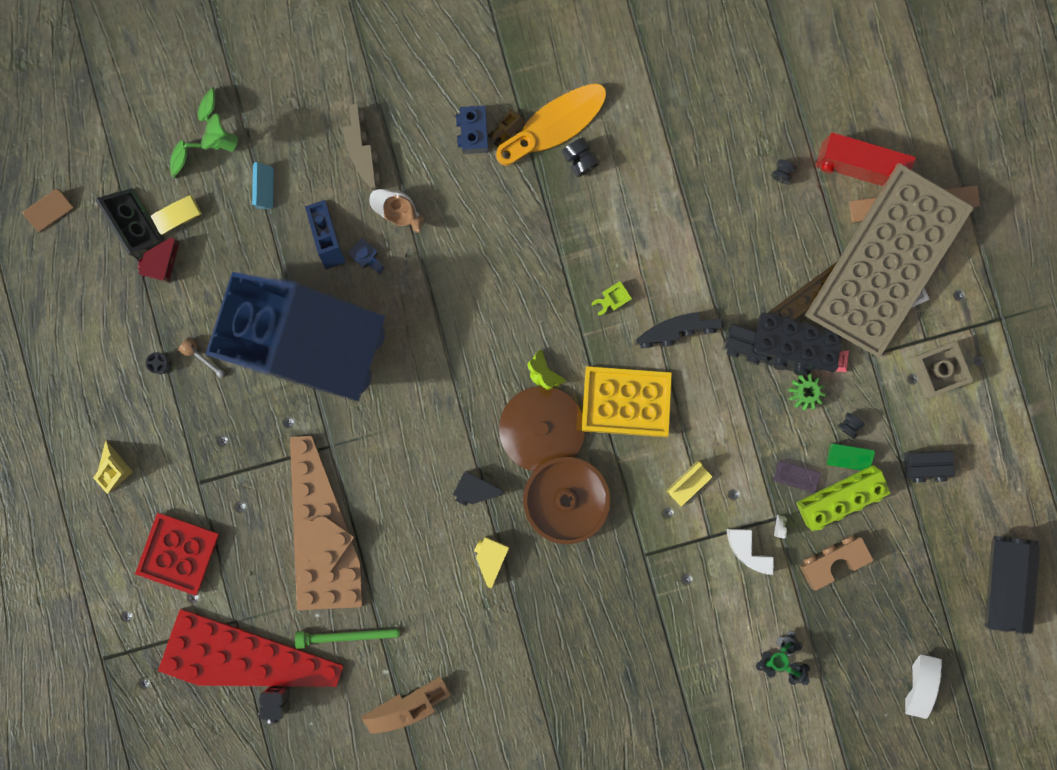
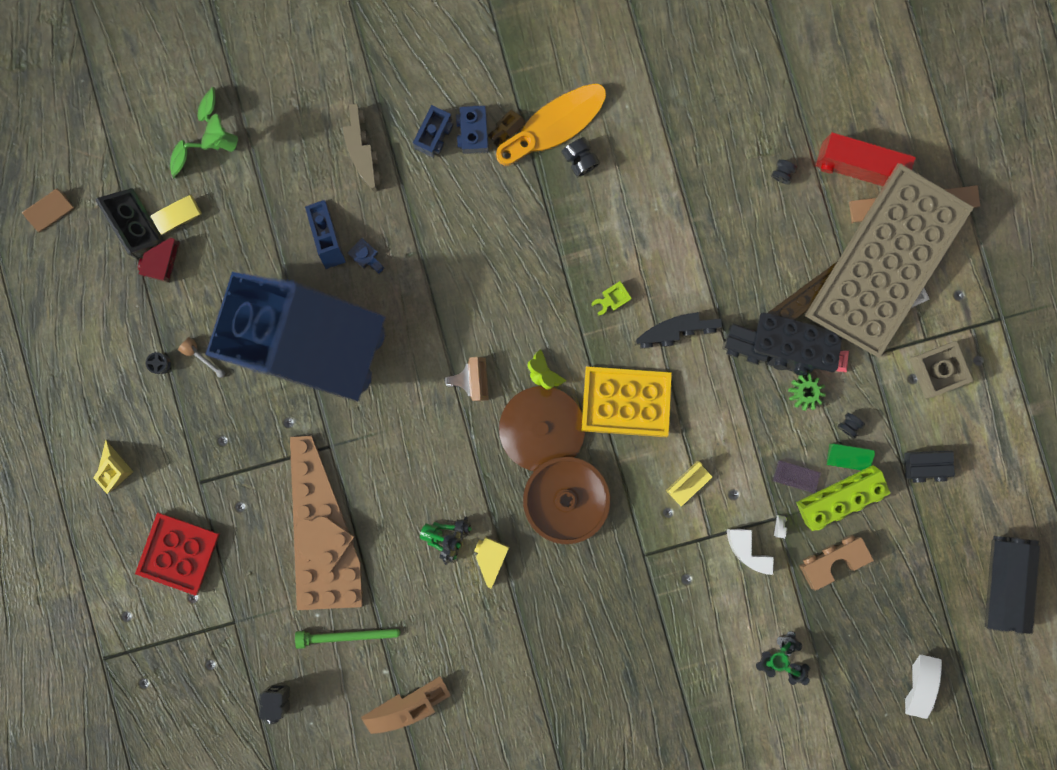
red wing [158,608,344,687] -> none
medium azure slope [252,162,274,209] -> none
medium nougat hair [370,189,424,233] -> none
black slope [453,471,504,506] -> none
none -> dark blue brick [413,105,454,158]
none -> plant [420,517,471,565]
none -> medium nougat piece [445,357,489,401]

